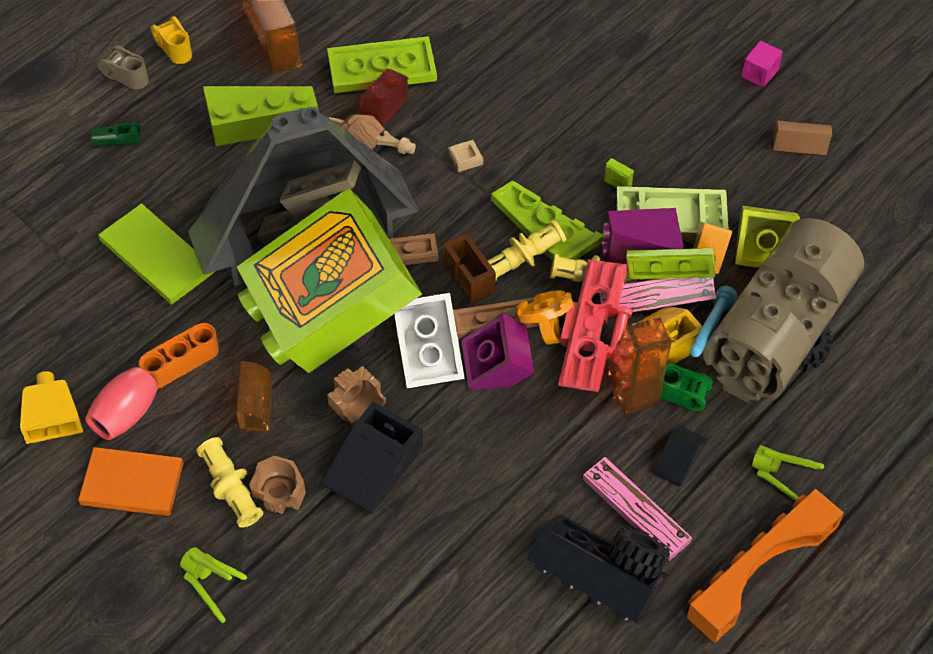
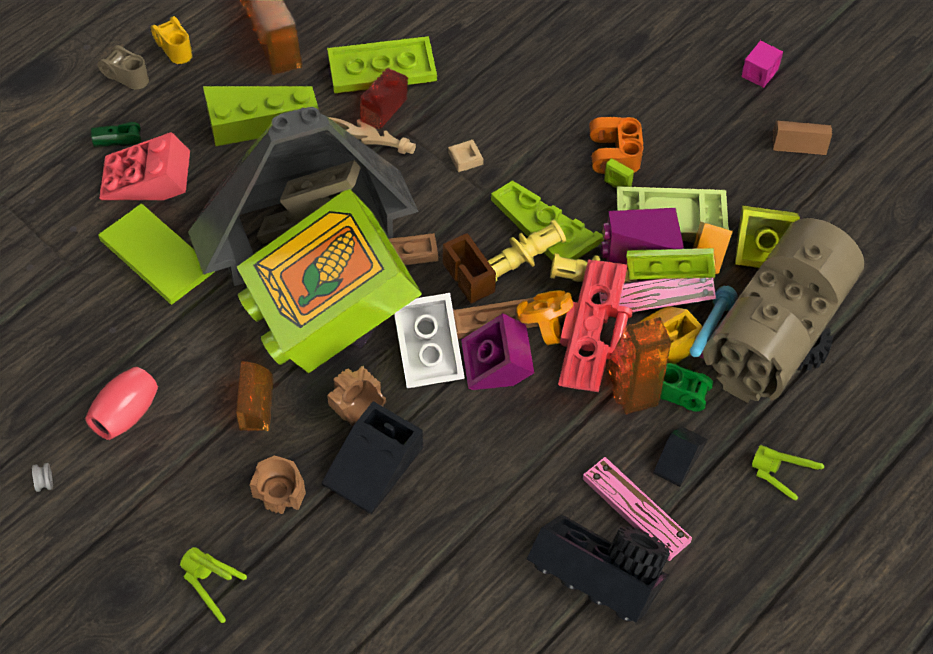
yellow torso [20,371,83,444] -> none
orange tile [78,447,184,516] -> none
orange beam [139,323,219,389] -> none
light yellow piece [196,437,263,527] -> none
medium nougat hair [339,115,384,150] -> none
orange arch [687,489,844,643] -> none
none -> light grey bush [32,463,53,492]
none -> coral slope [99,132,190,200]
none -> orange piece [589,117,643,174]

